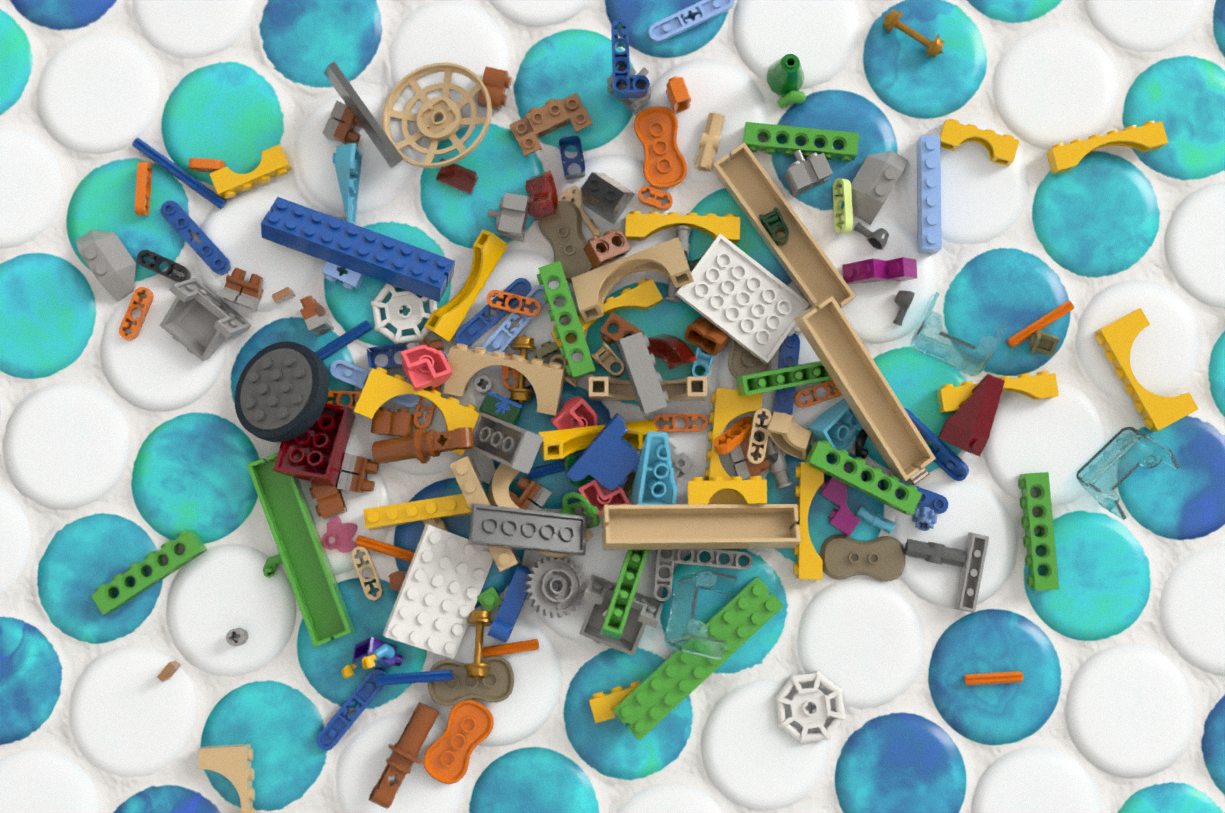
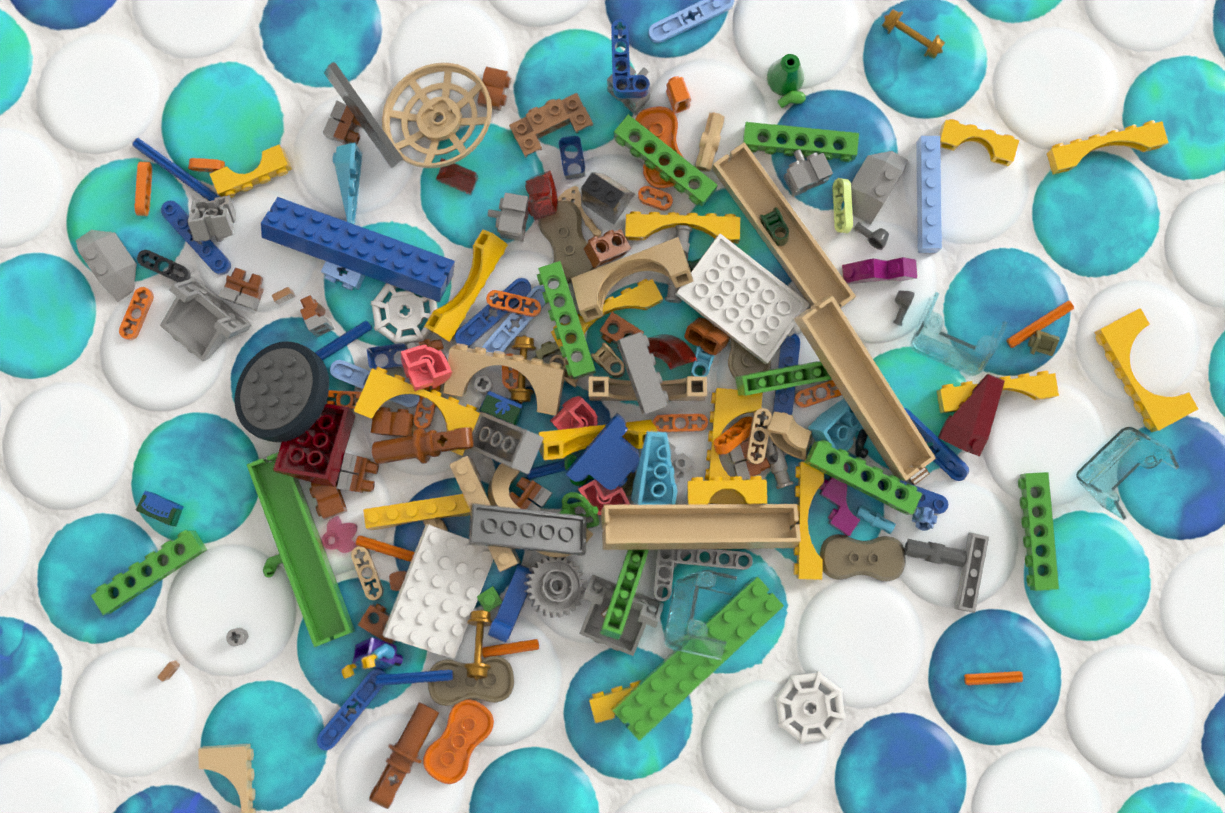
none -> piece [136,490,184,527]
none -> light grey brick [188,196,236,242]
none -> dark orange brick [358,603,396,644]
none -> bright green brick [614,114,718,206]

